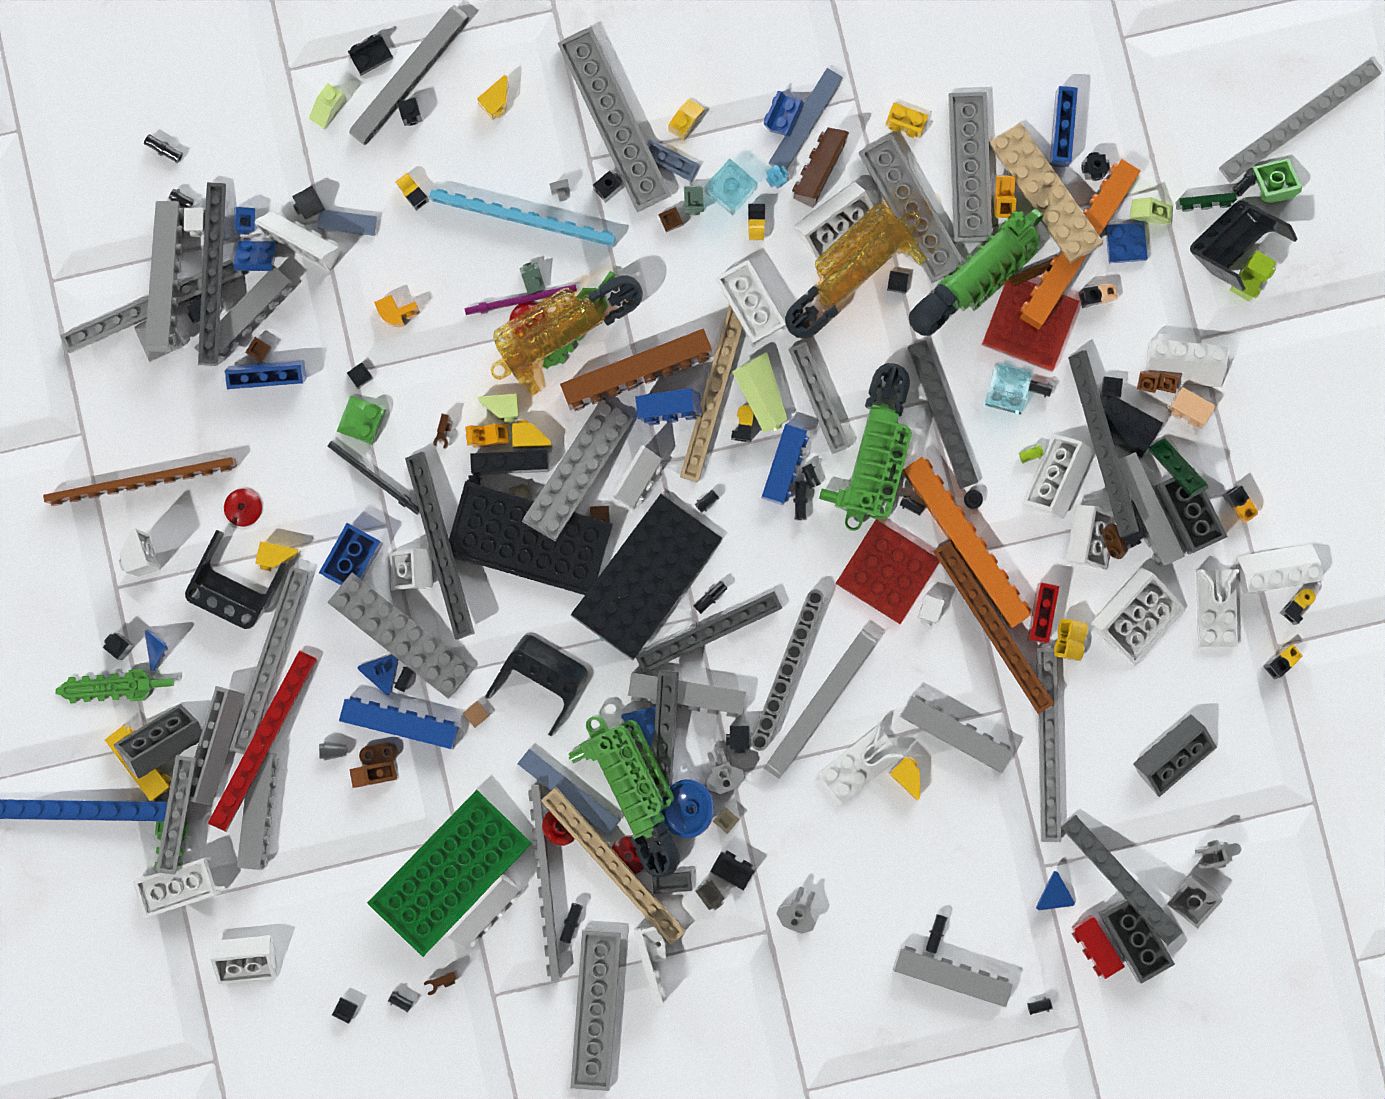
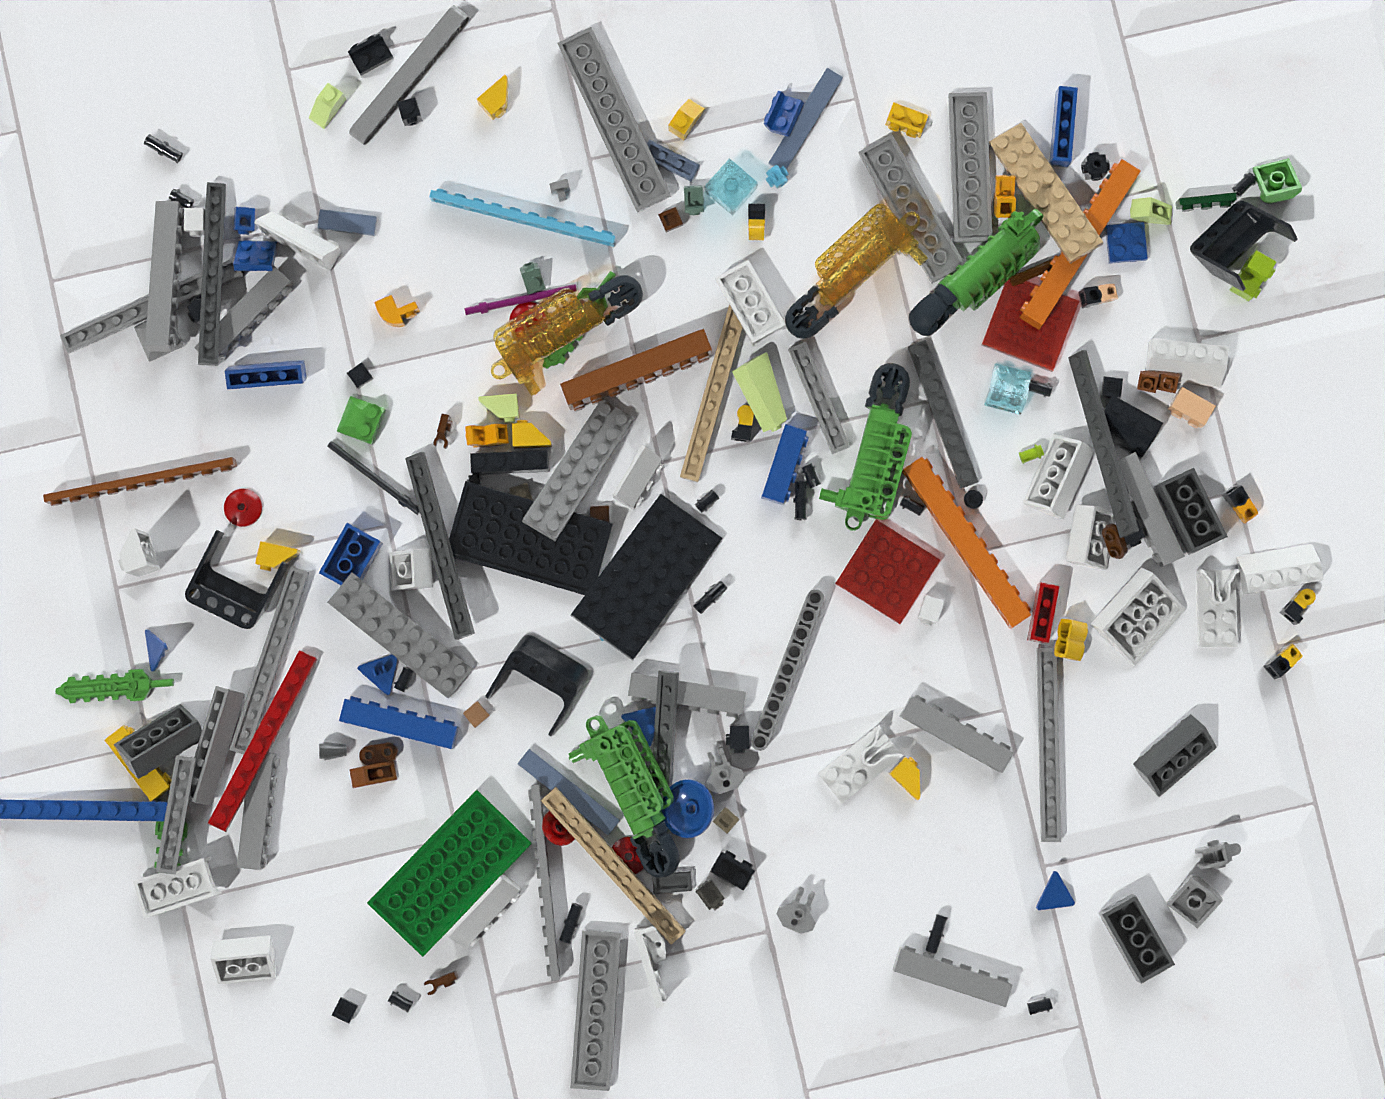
black brick [102,633,135,660] -> none
reddish brown plate [245,337,272,363] -> none
black brick [292,186,325,220] -> none
leg [395,173,429,211] -> none
black brick [593,170,623,203] -> none
blue brick [635,388,702,426] -> none
dark grey plate [636,591,783,674] -> none
light grey beam [763,629,878,779] -> none
reddish brown slope [792,127,849,208] -> none
white slope [794,182,879,262] -> none
black plate [887,271,909,294] -> none
dark orange plate [933,541,1054,714] -> none
dark grey plate [1061,815,1183,946] -> none
red brick [1071,915,1125,979] -> none
dark green tile [1149,438,1208,497] -> none
light grey plate [1219,58,1382,183] -> none

